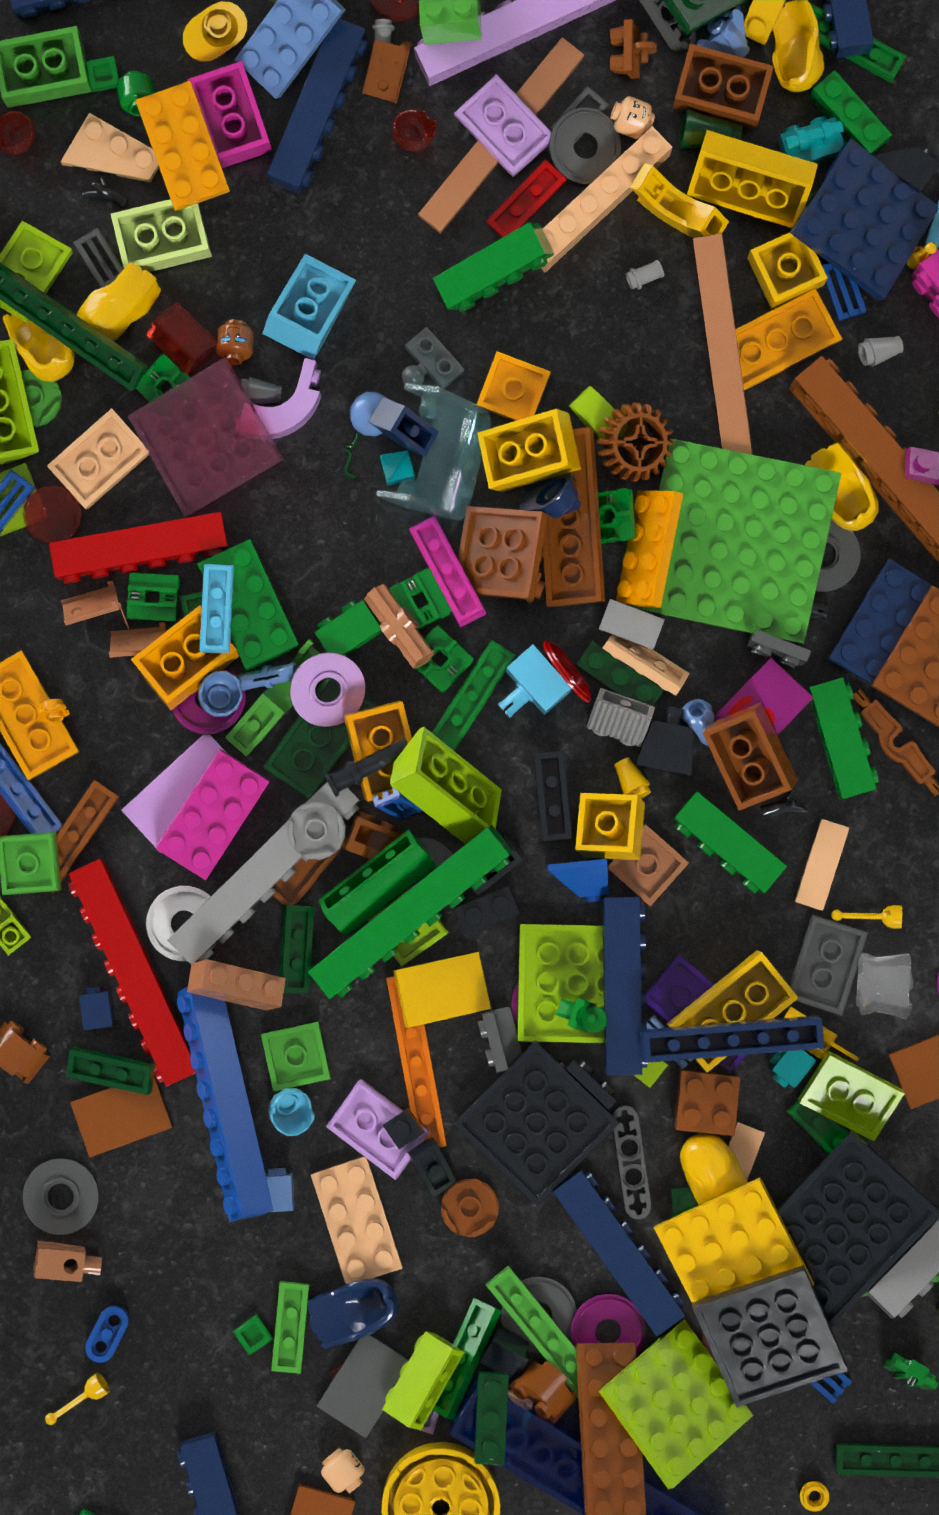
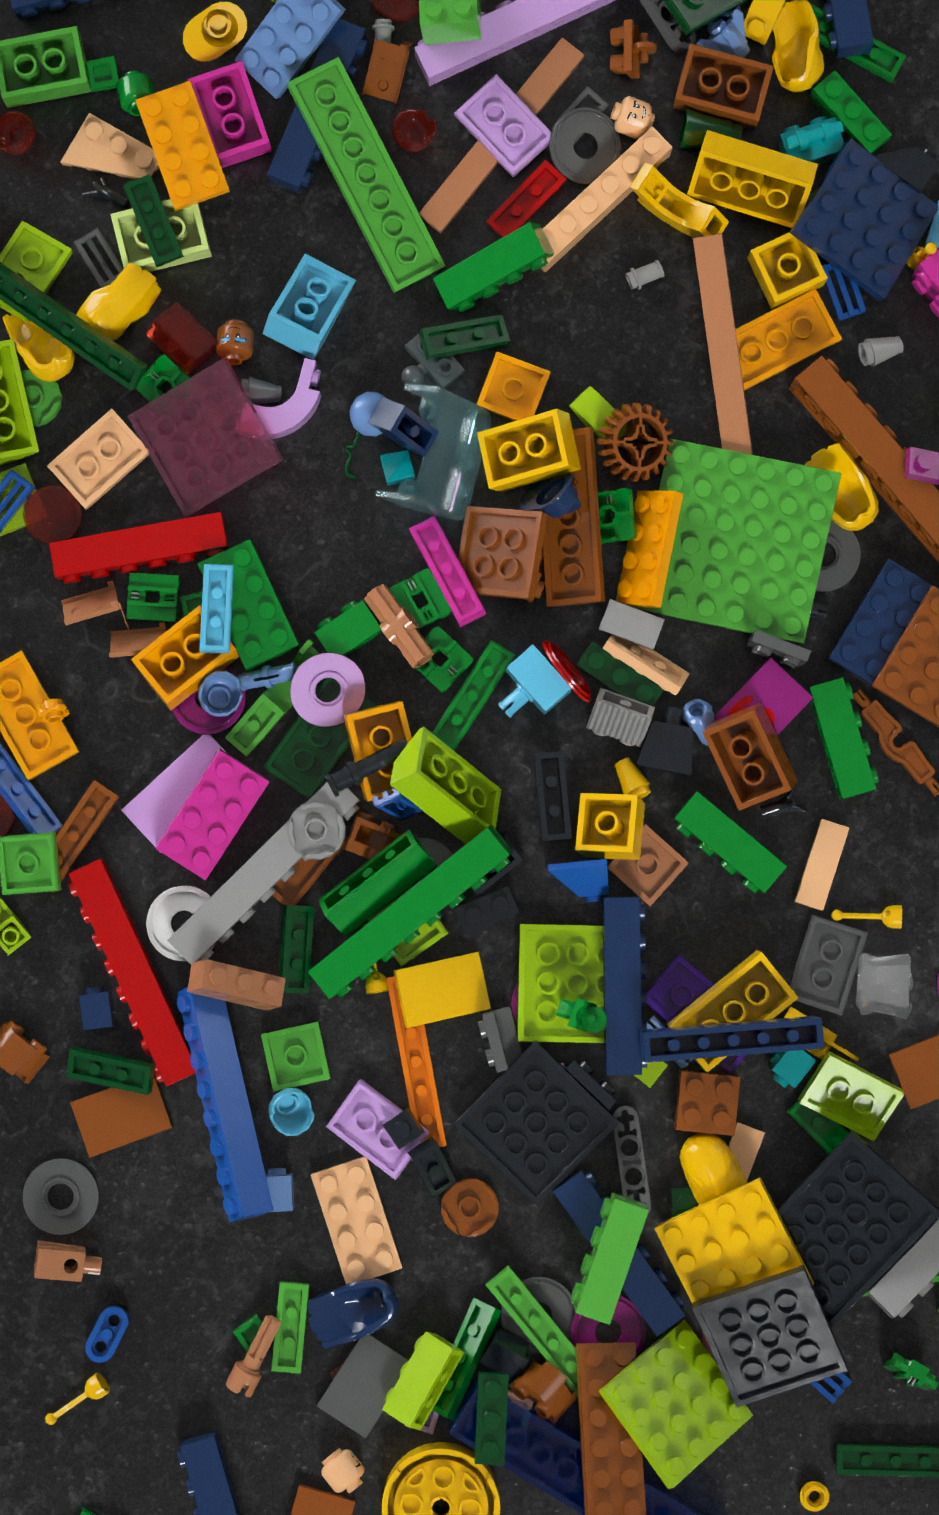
none -> dark green plate [123,174,184,267]
none -> nougat piece [226,1315,281,1397]
none -> bright green plate [286,57,446,293]
none -> yellow hinge [363,923,389,994]
none -> dark green plate [419,314,510,360]
none -> bright green brick [571,1192,649,1325]

